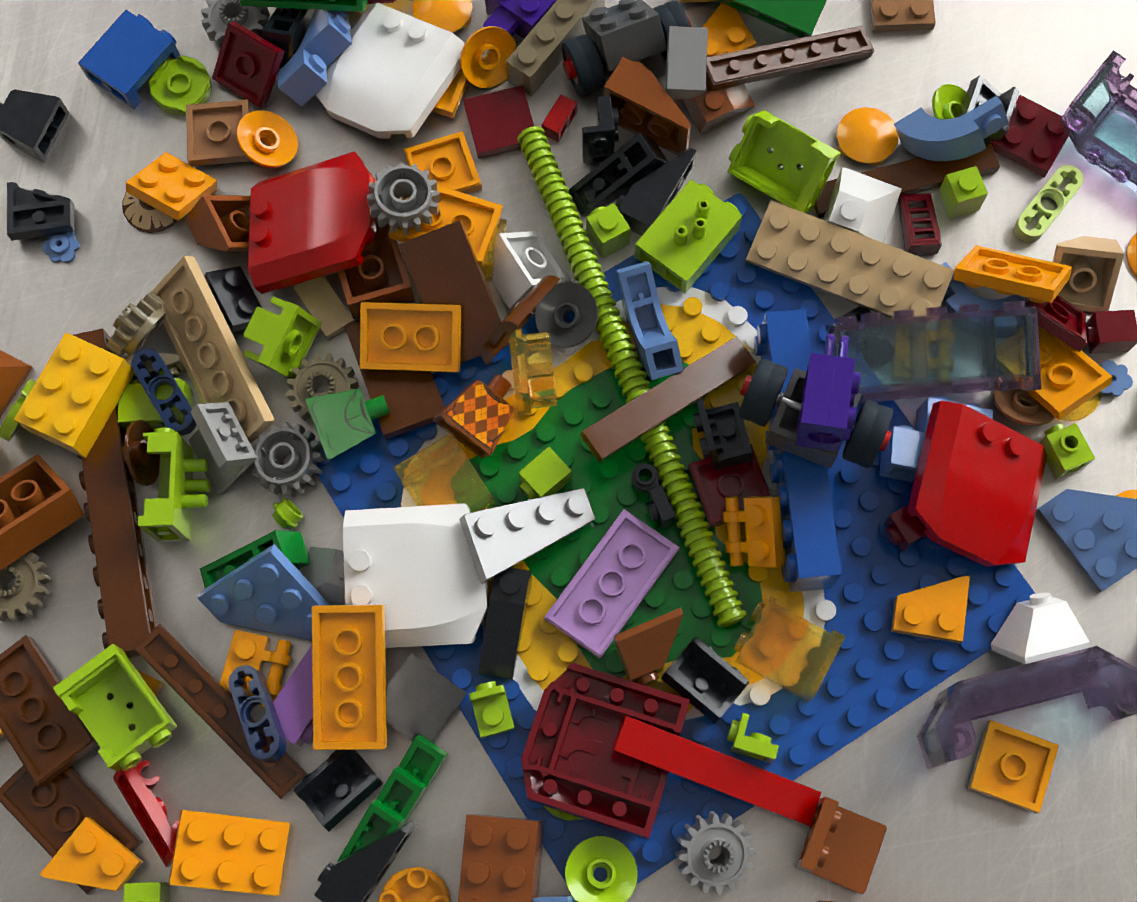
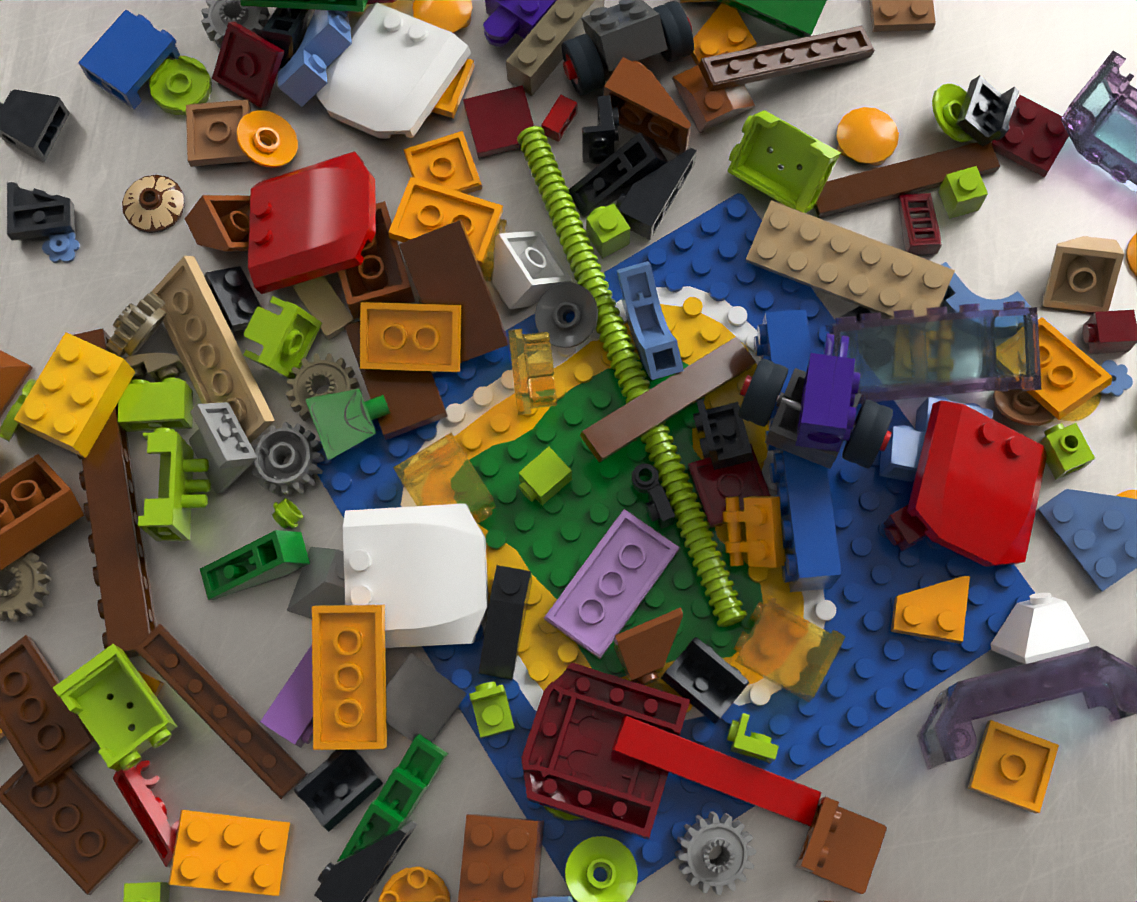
light orange wing [40,817,144,891] -> none
reddish brown dish [121,420,160,486] -> none
light orange plate [126,152,217,221] -> none
dark blue beam [131,349,197,436] -> none
medium blue plate [197,544,330,640] -> none
light orange plate [220,629,292,708] -> none
dark blue beam [228,665,286,763] -> none
light grey gear [367,162,440,235] -> none
dark orange torso [433,374,514,459] -> none
wing [459,488,595,584] -> none
light orange dish [460,26,517,88] -> none
reddish brown piece [481,275,560,365] -> none
lime piece [634,179,743,294] -> none
light grey brick [665,26,708,99] -> none
white slope [823,167,902,243] -> none
medium blue arch [893,96,1009,161] -> none
light orange plate [953,245,1072,303] -> none
yellowish green beam [1014,165,1084,243] -> none
dark red tile [1024,295,1087,352] -> none

